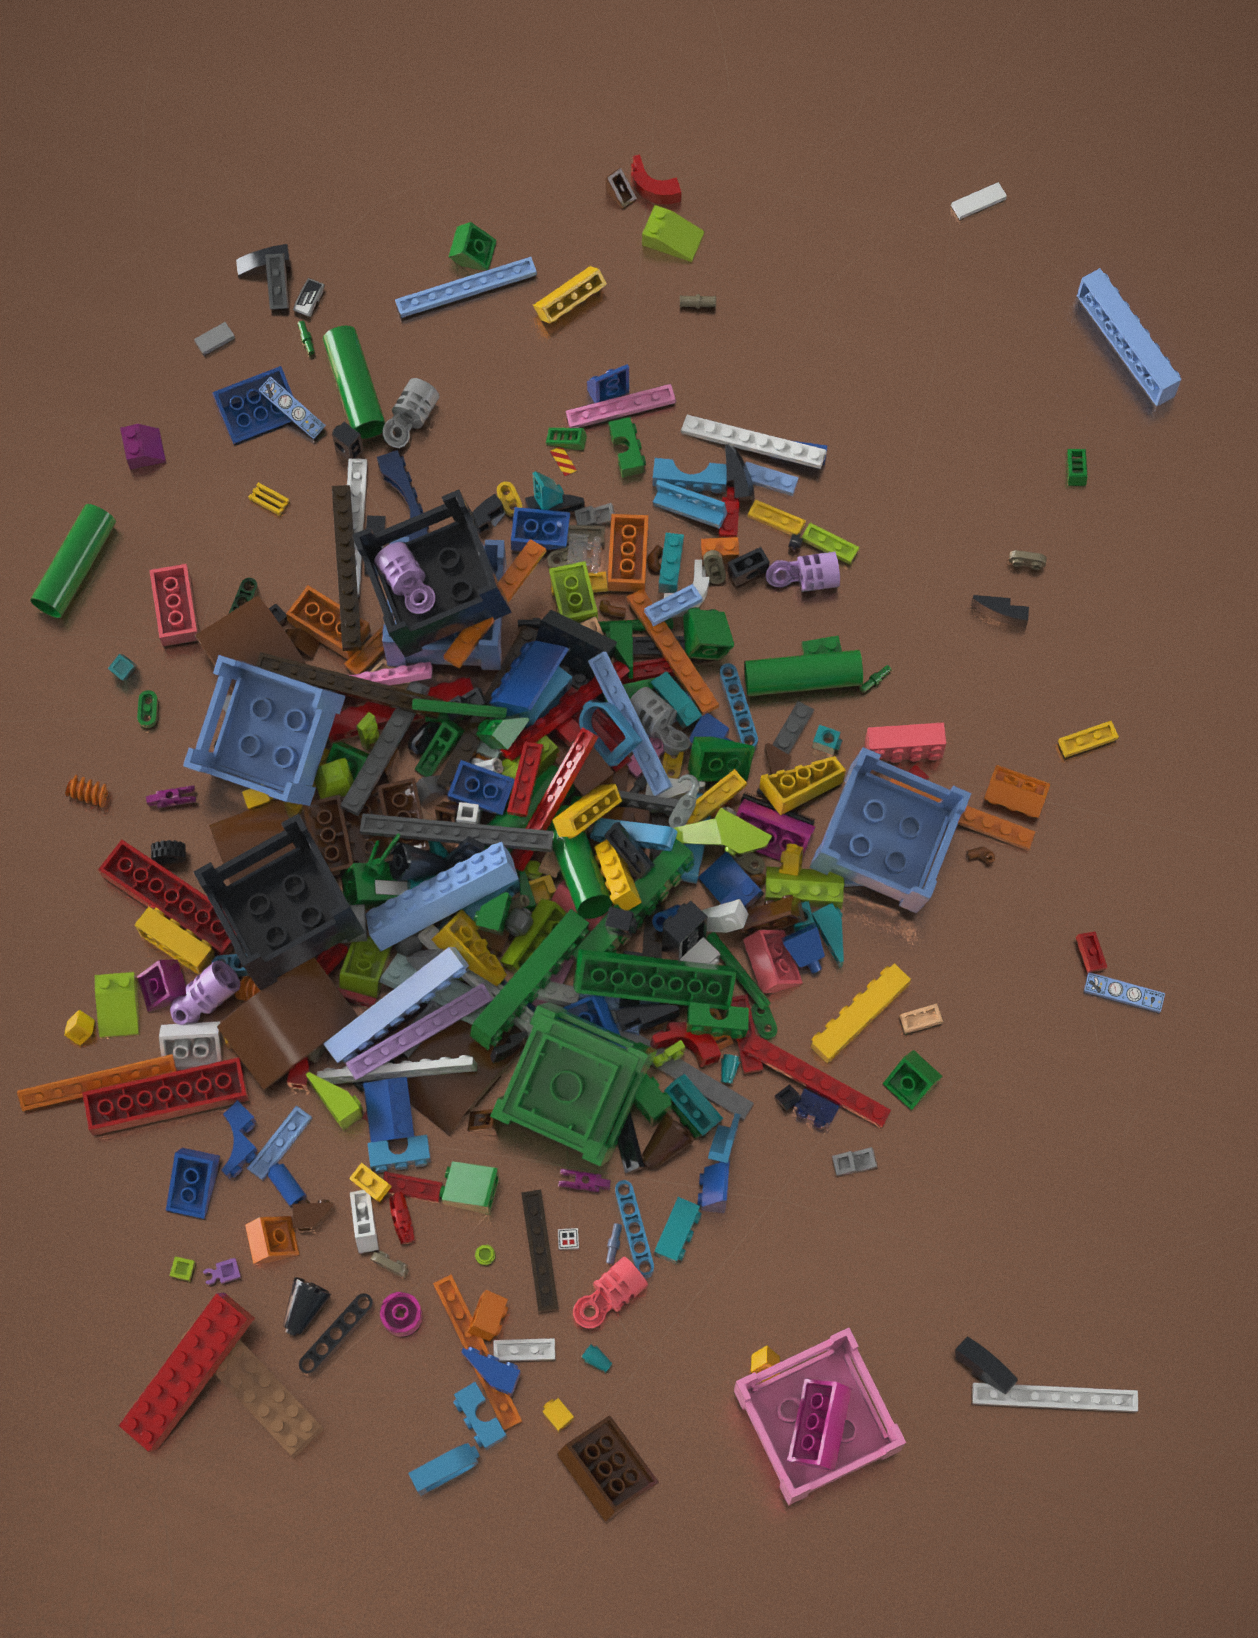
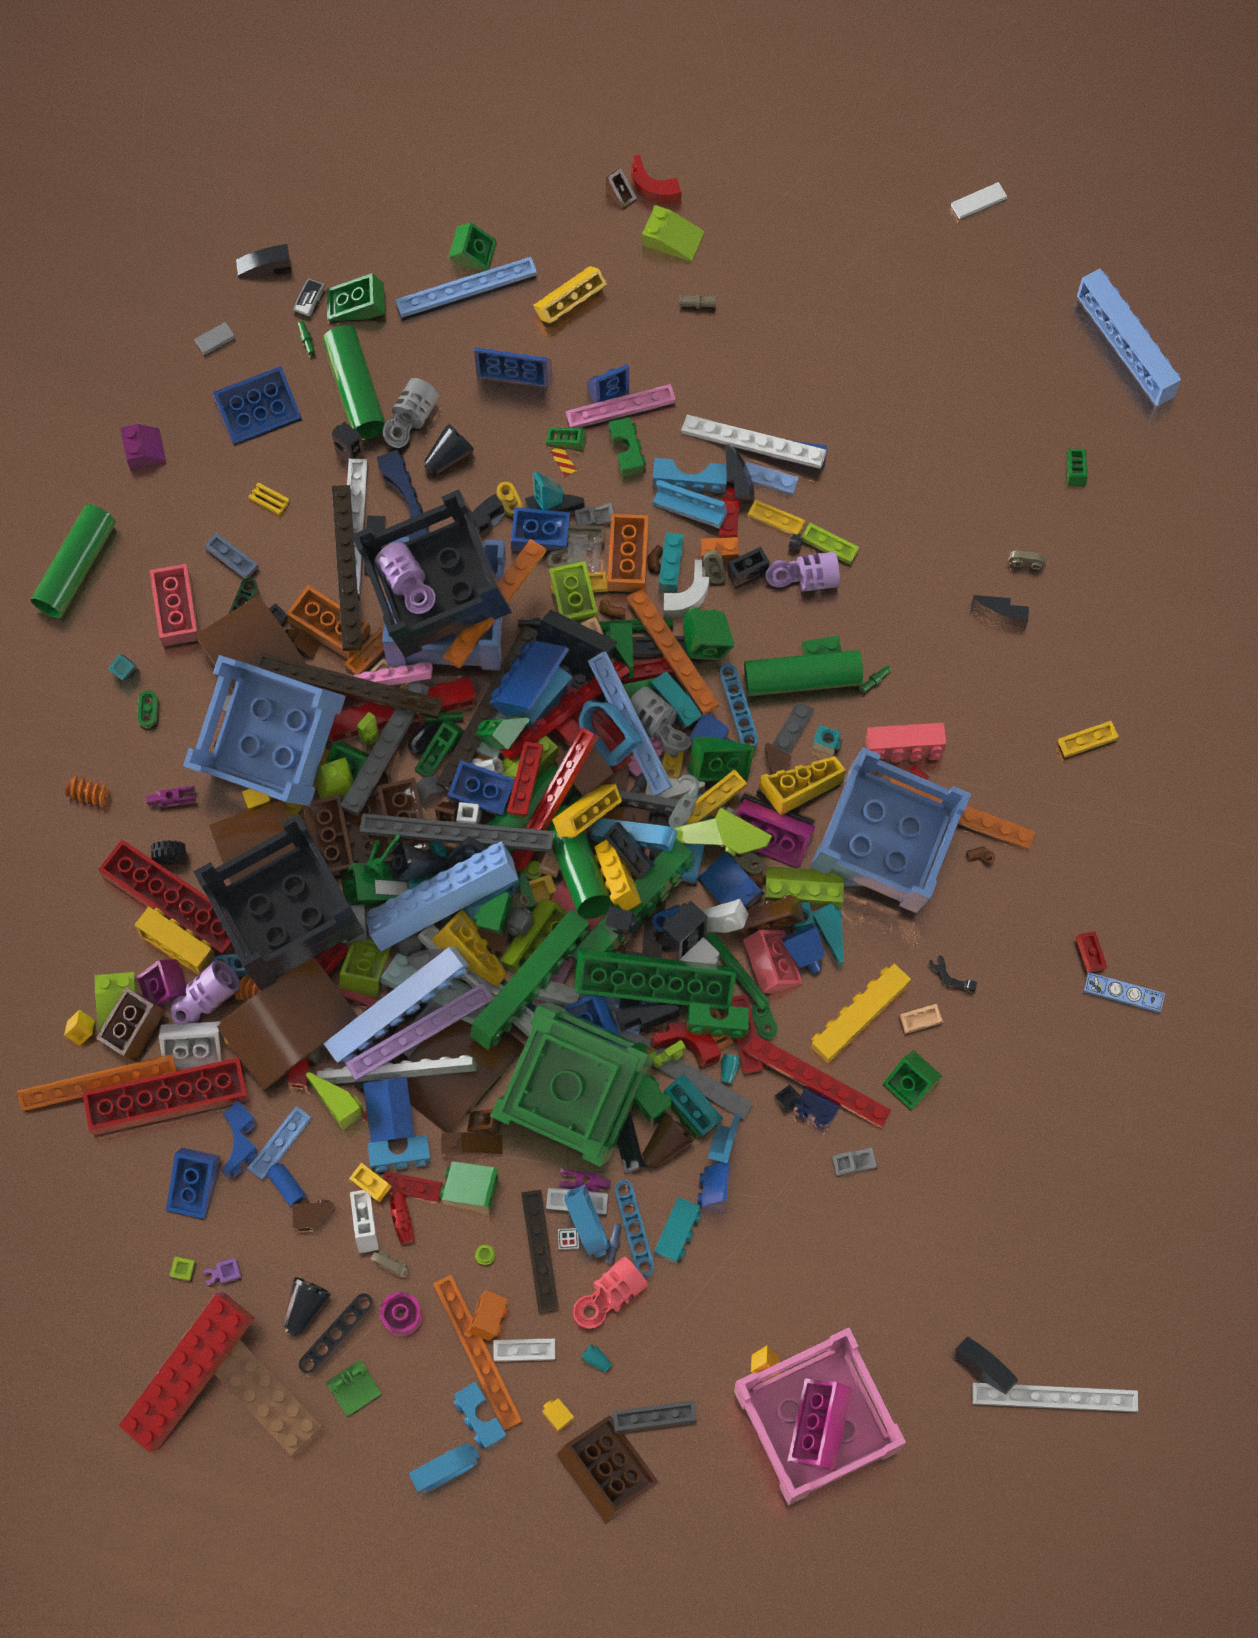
orange slope [245,1216,300,1264] -> none
tile [258,376,326,440] -> none
dark grey plate [265,253,289,309] -> none
green axle [412,698,507,719] -> none
black slope [447,687,488,722] -> none
blue slope [462,1347,521,1396] -> none
black slope [490,1031,528,1063] -> none
light blue plate [644,584,702,626] -> none
yellow brick [779,844,804,876] -> none
orange slope [984,765,1050,818] -> none
none -> reddish brown slope [96,987,166,1061]
none -> sand blue plate [204,532,259,579]
none -> bright green hinge [326,1360,382,1417]
none -> green slope [327,273,385,321]
none -> black cone [424,424,474,474]
none -> reddish brown slope [441,1132,503,1158]
none -> blue slope [474,348,552,387]
none -> white plate [546,1187,608,1214]
none -> dark azure window [564,1185,609,1258]
none -> dark grey plate [613,1401,697,1434]
none -> black piece [929,955,977,993]

